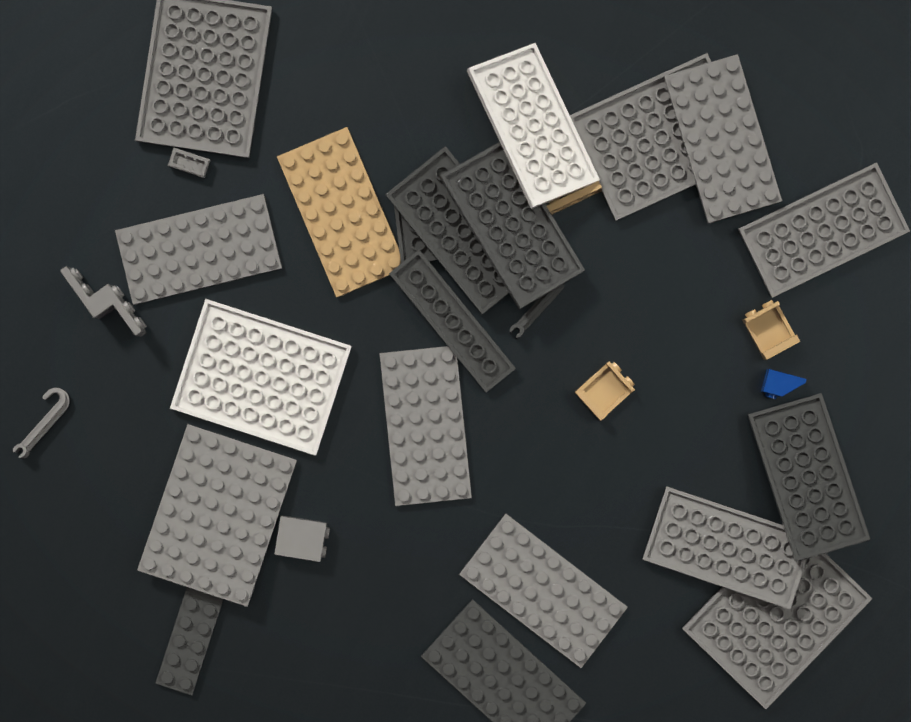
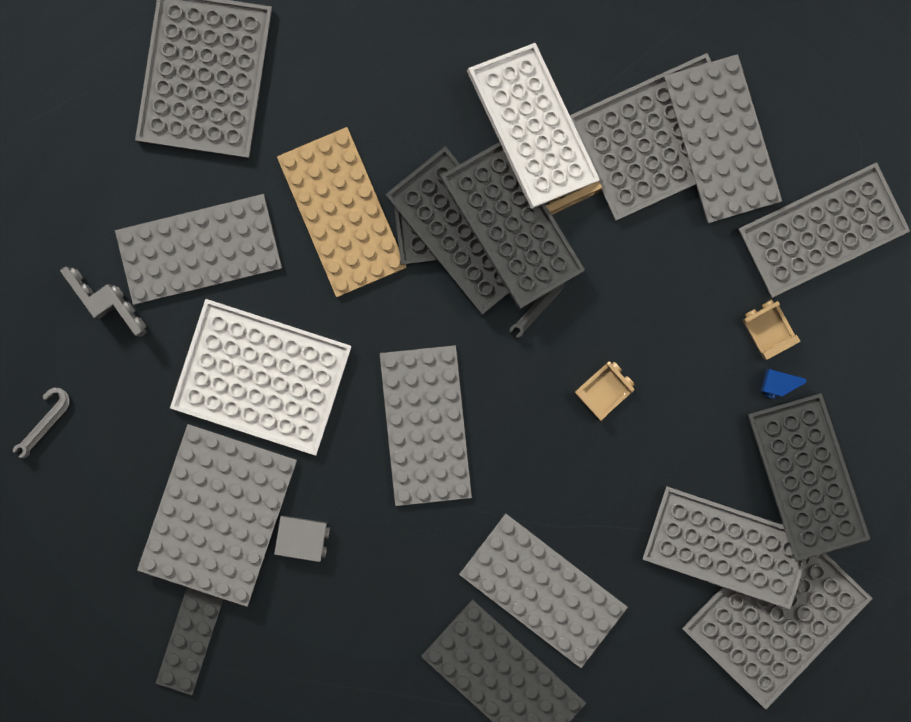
light grey plate [168,148,211,178] -> none
dark grey plate [389,249,516,392] -> none

